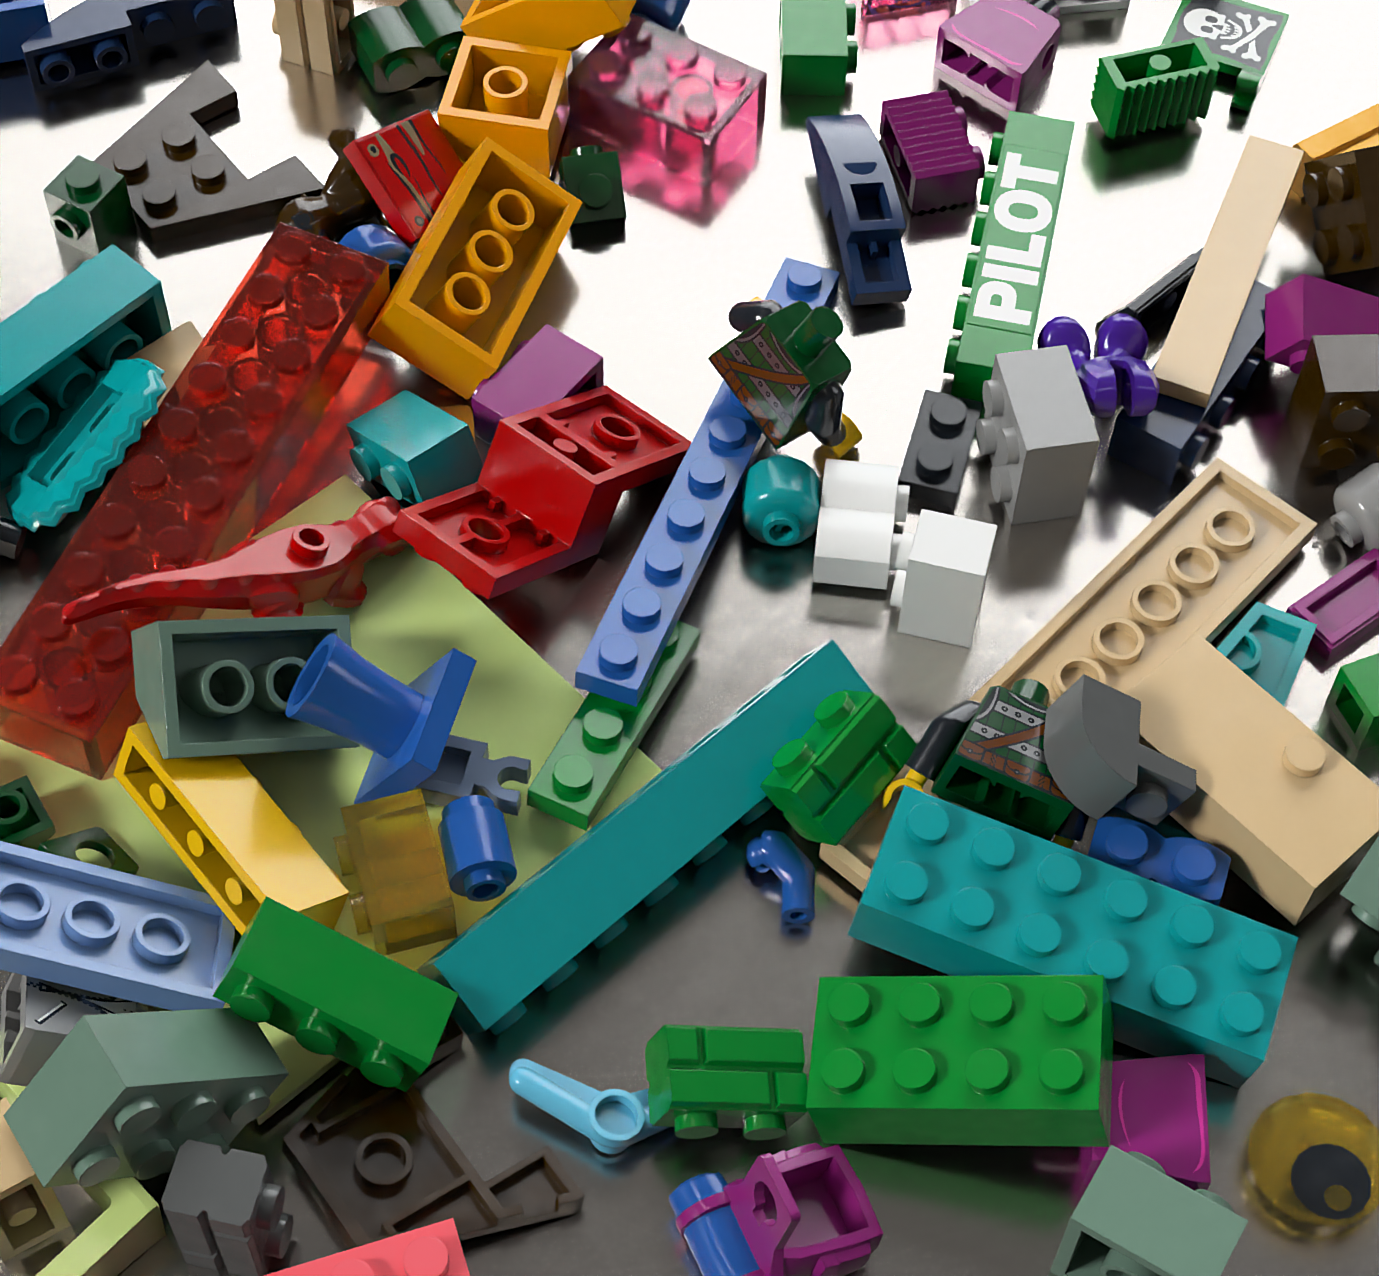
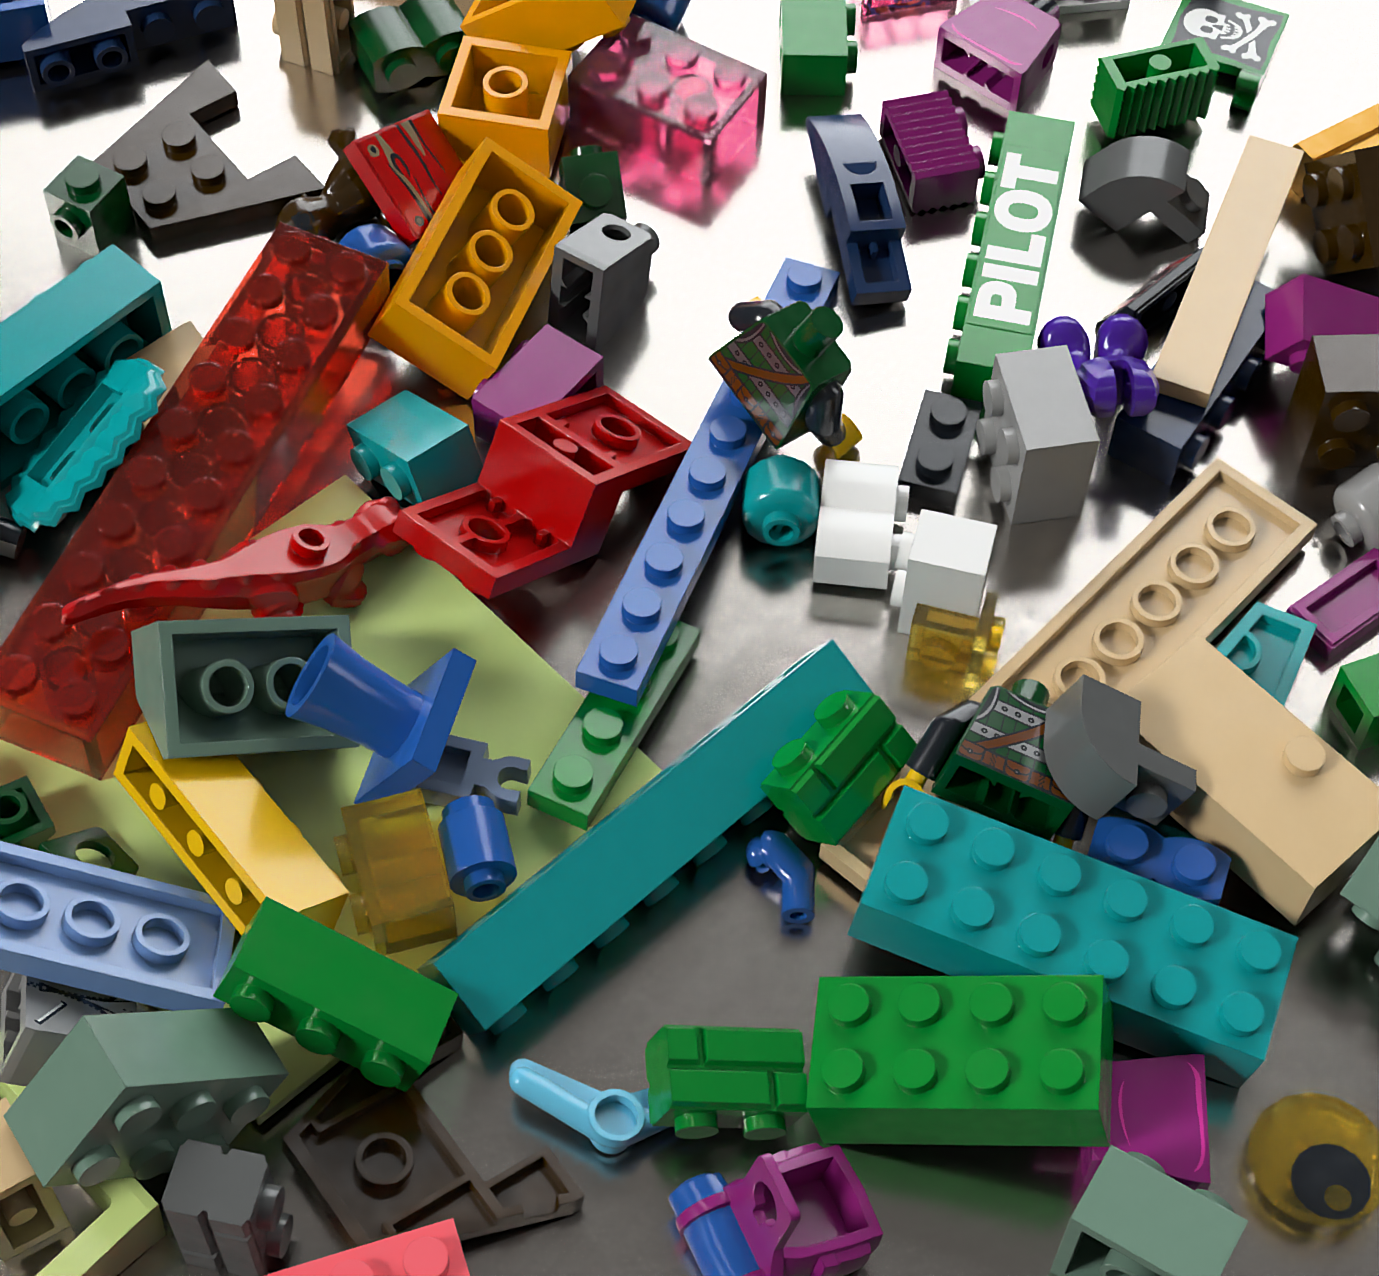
none -> dark grey torso [547,213,660,353]
none -> clear yellow bracket [906,590,1007,677]
none -> dark grey brick [1078,136,1210,243]

